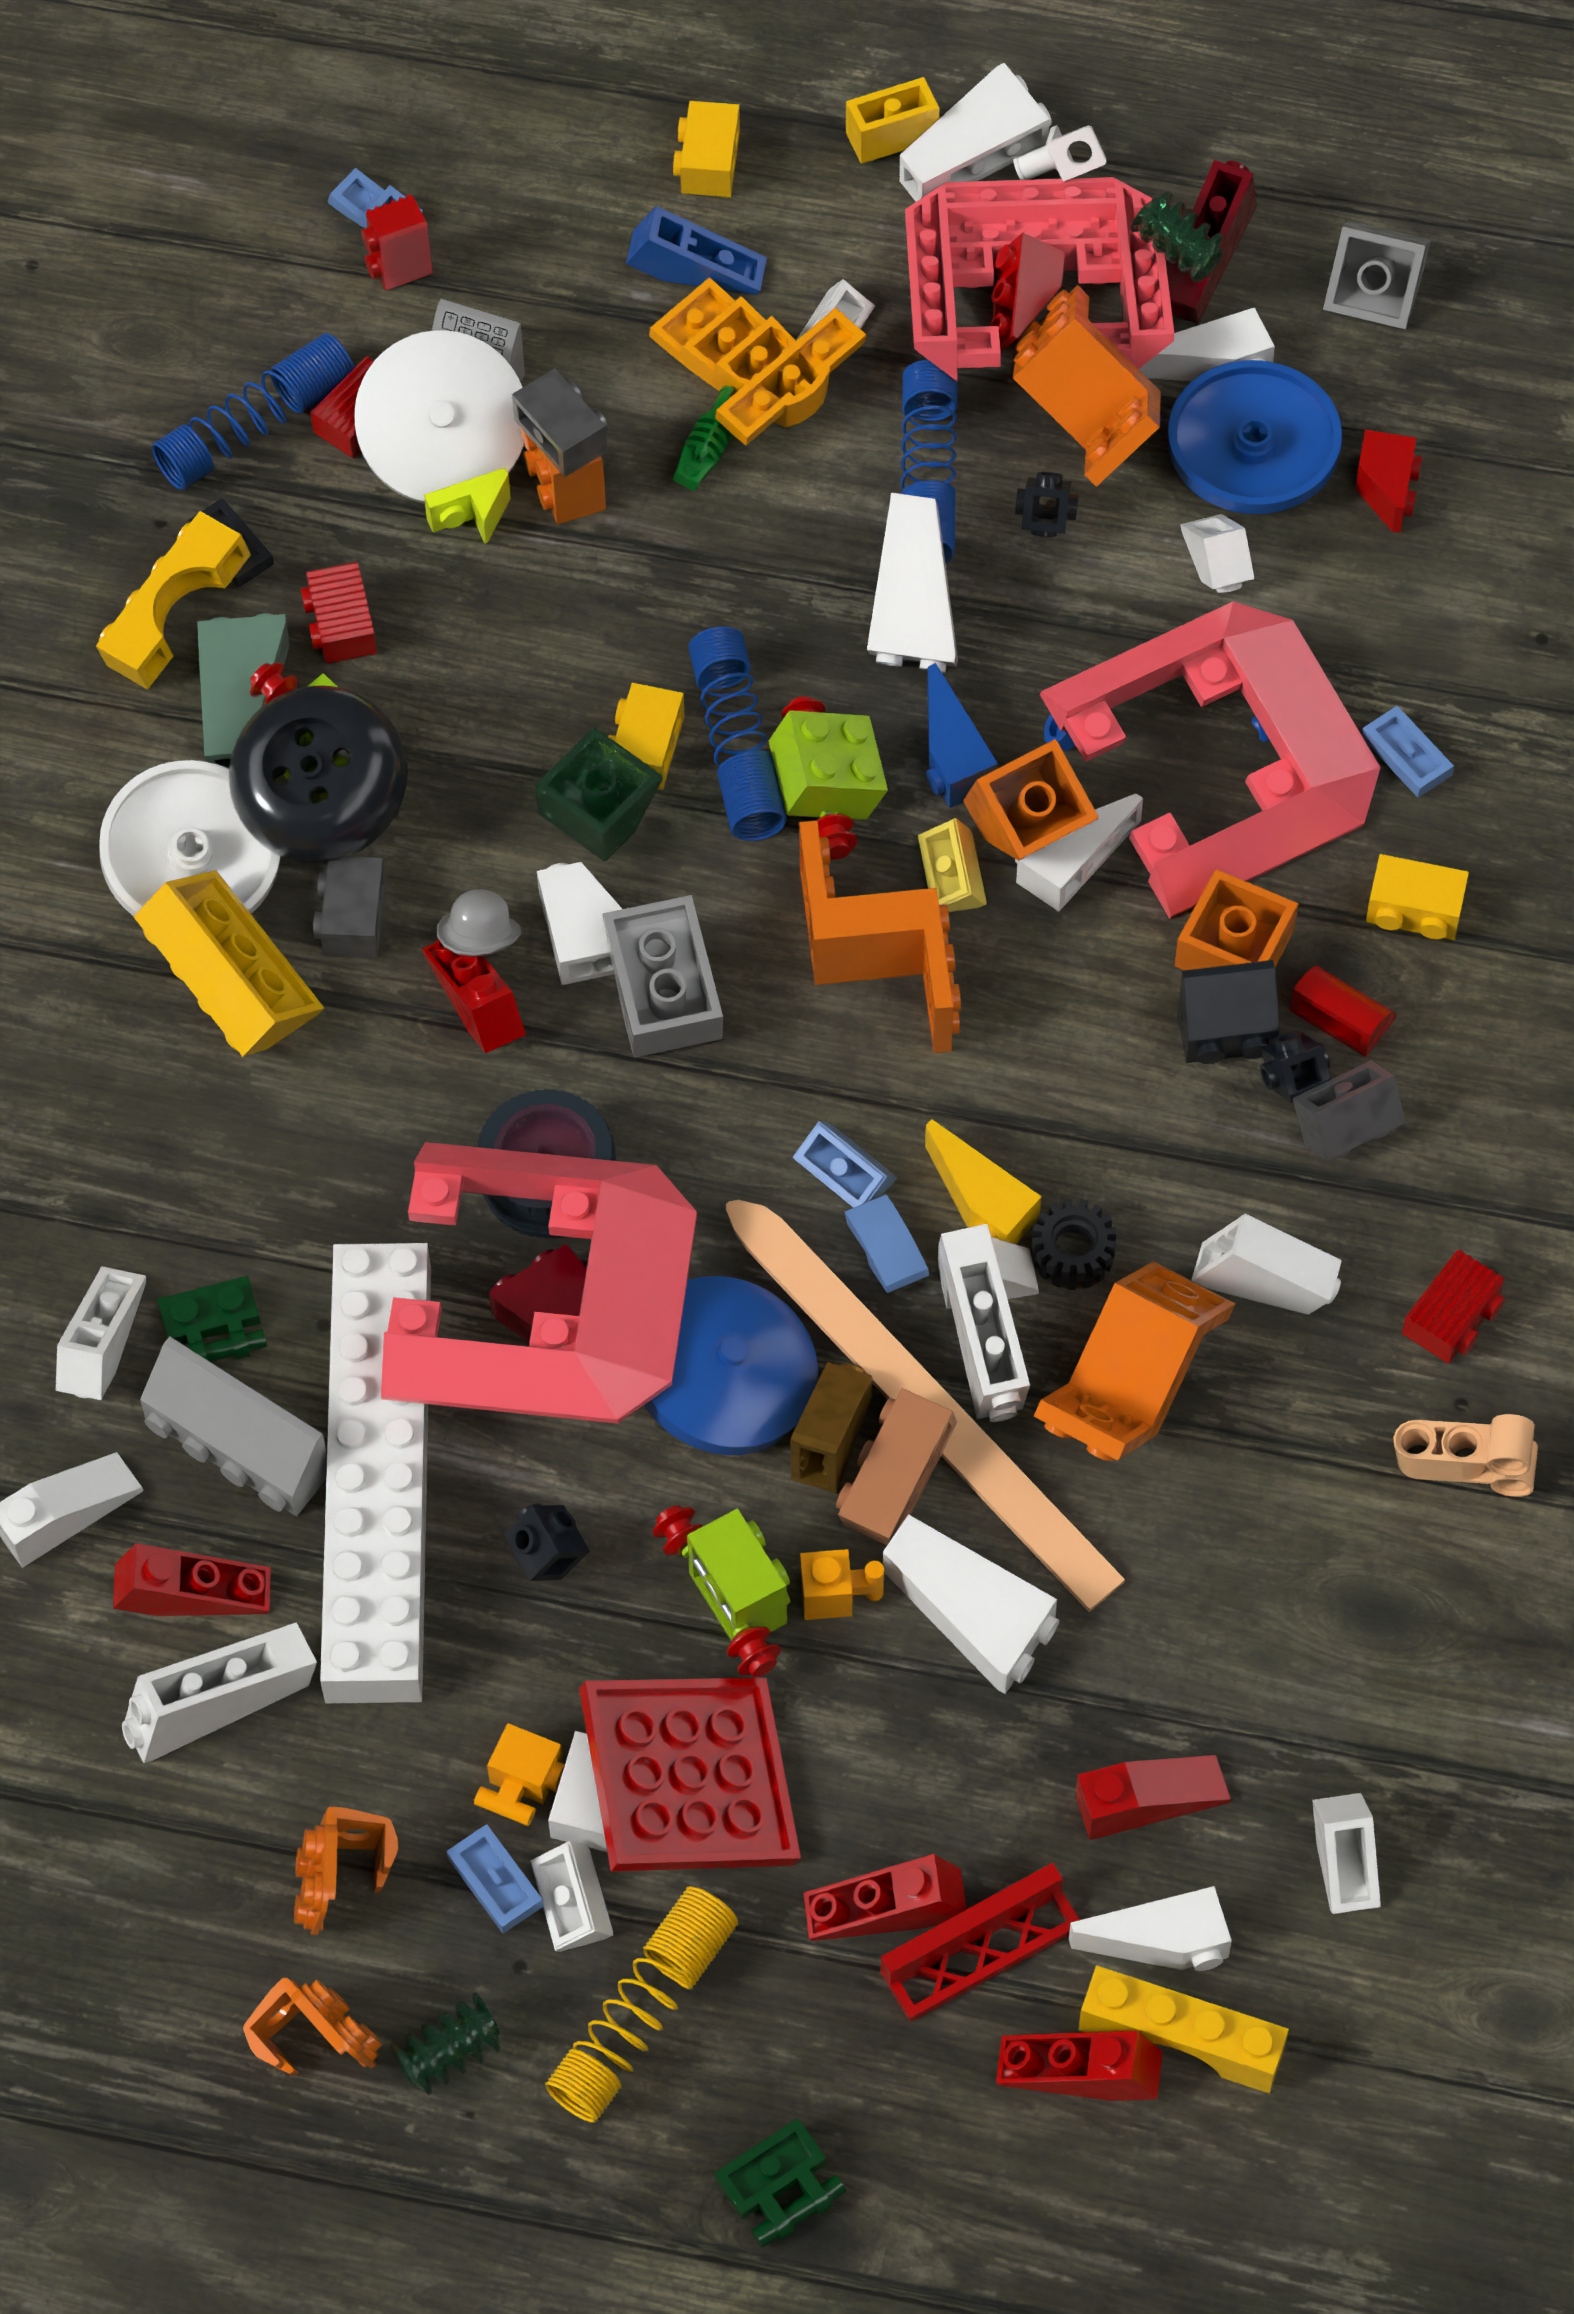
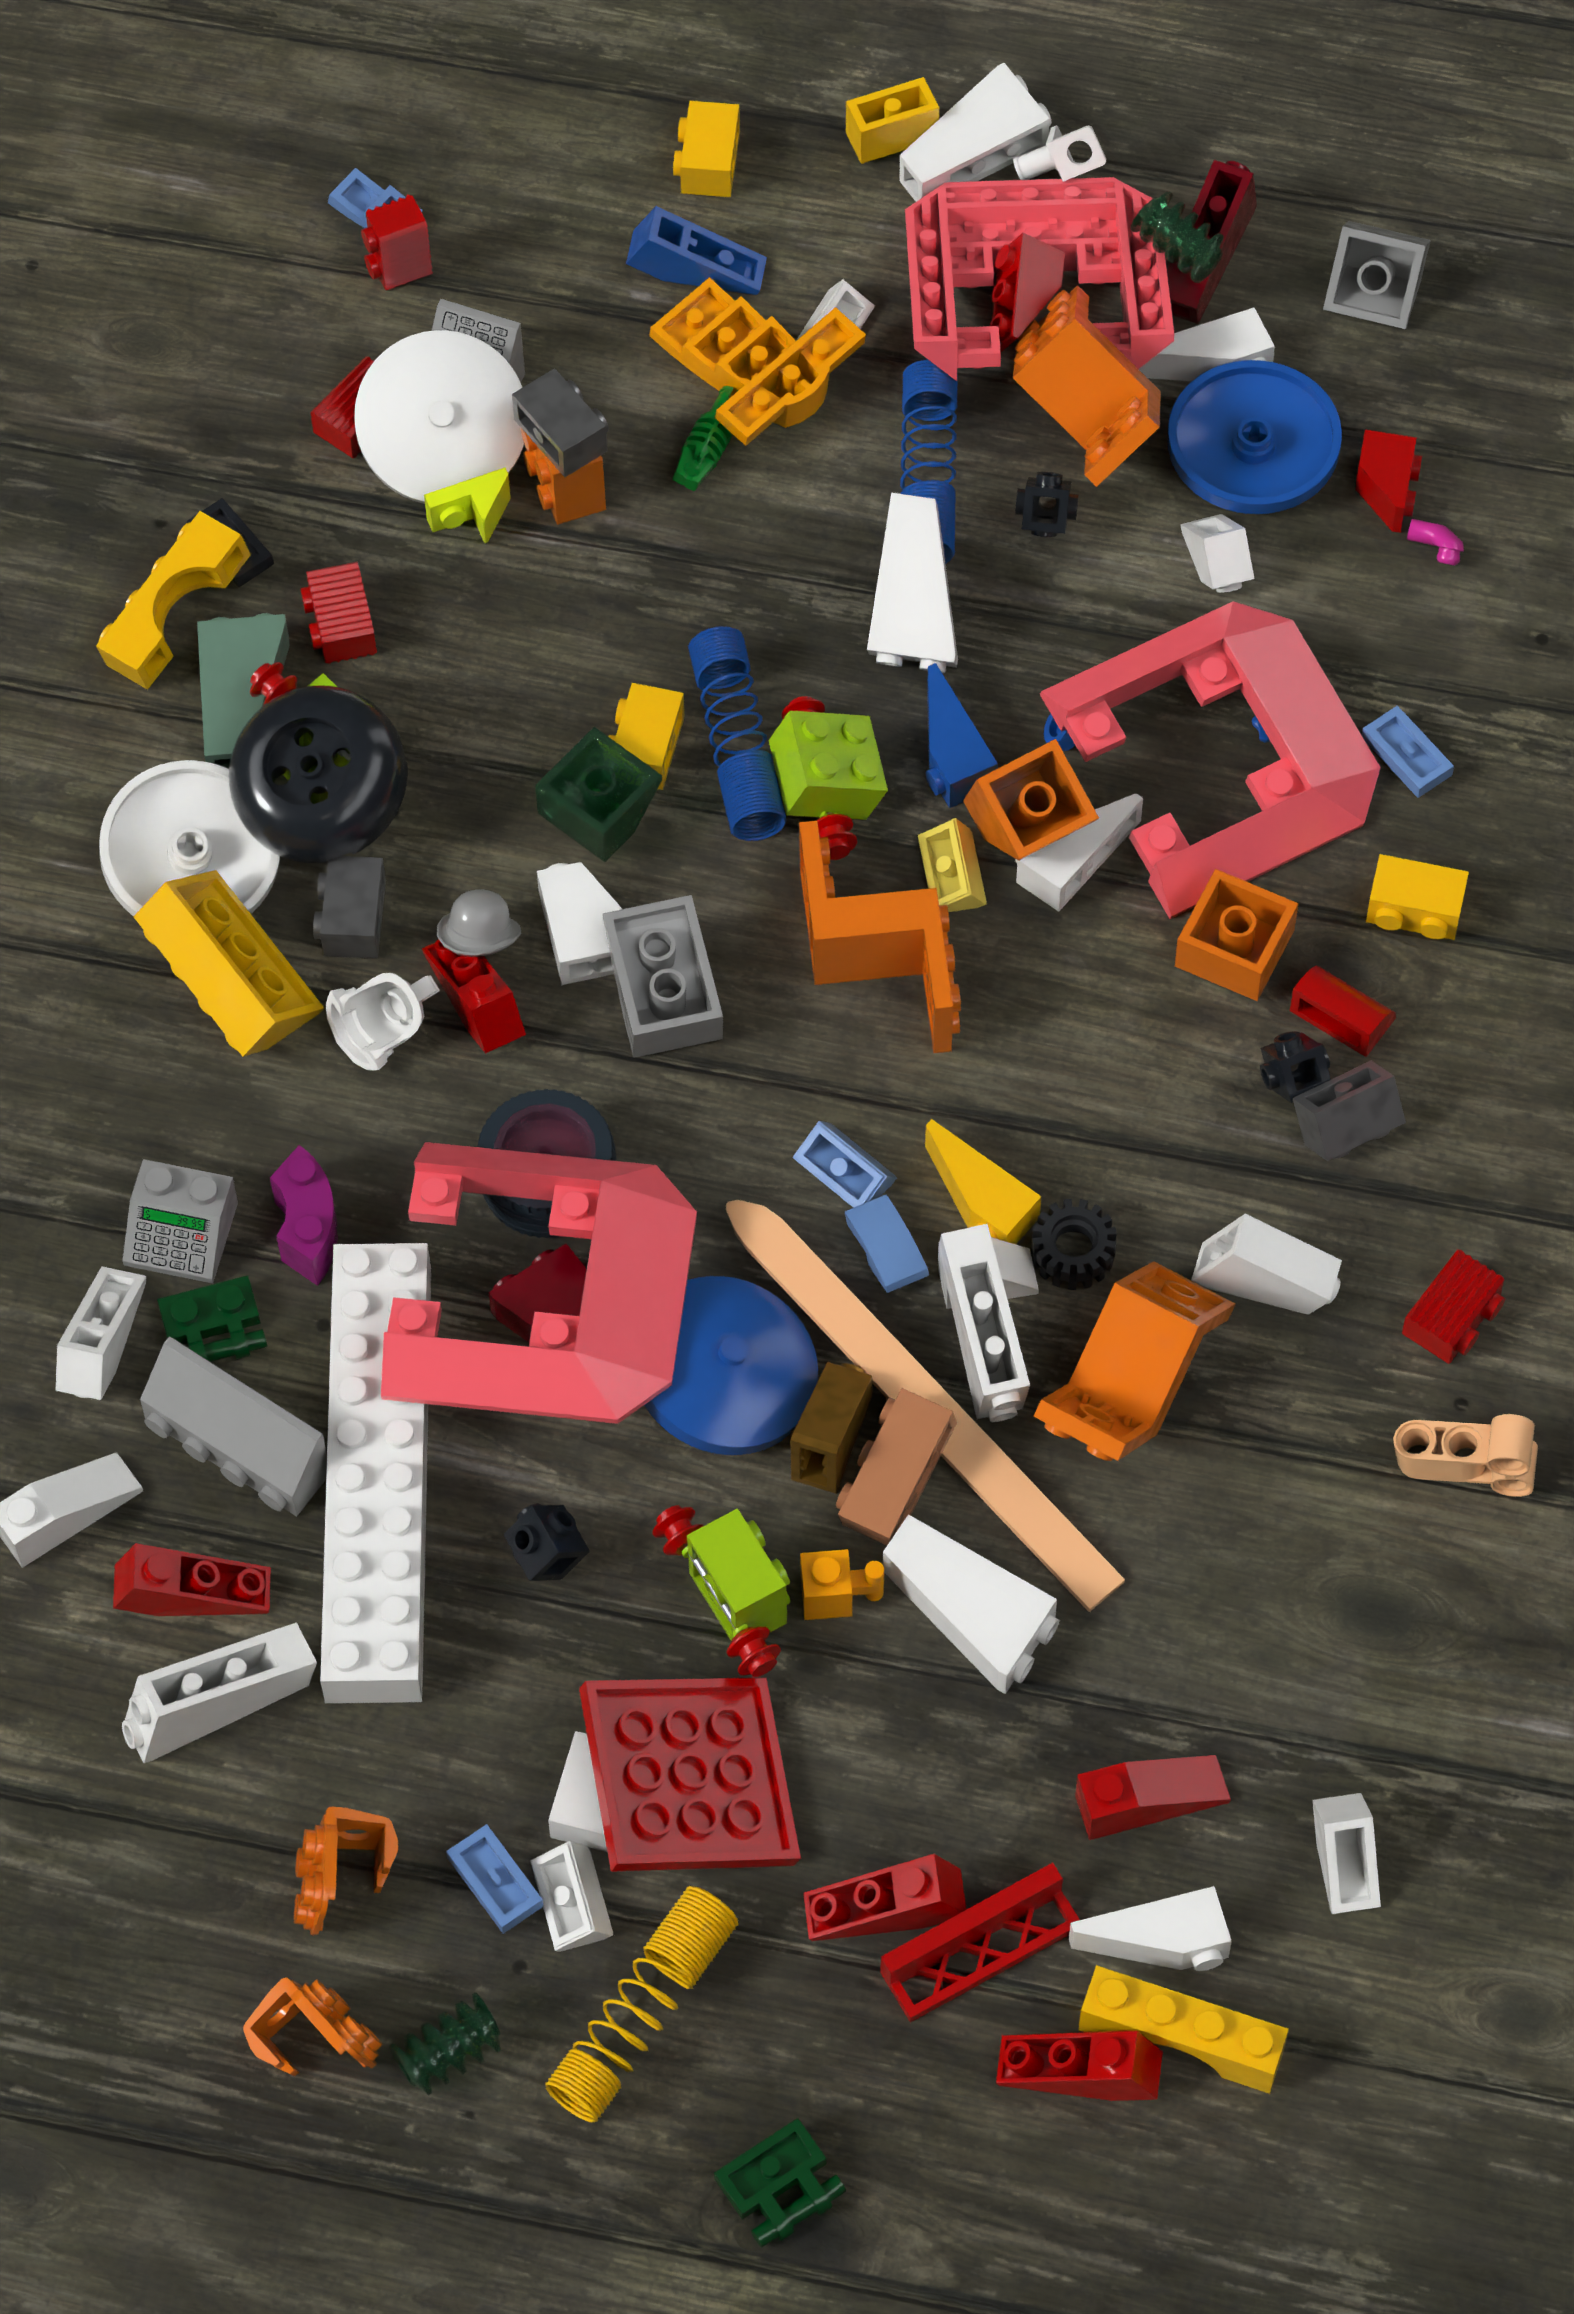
blue piece [152,333,355,490] -> none
light orange brick [474,1723,565,1826] -> none
black slope [1177,960,1279,1064] -> none
none -> light grey slope [123,1159,238,1284]
none -> magenta brick [270,1145,338,1286]
none -> white helmet [326,973,440,1071]
none -> dark pink arm [1407,519,1464,566]

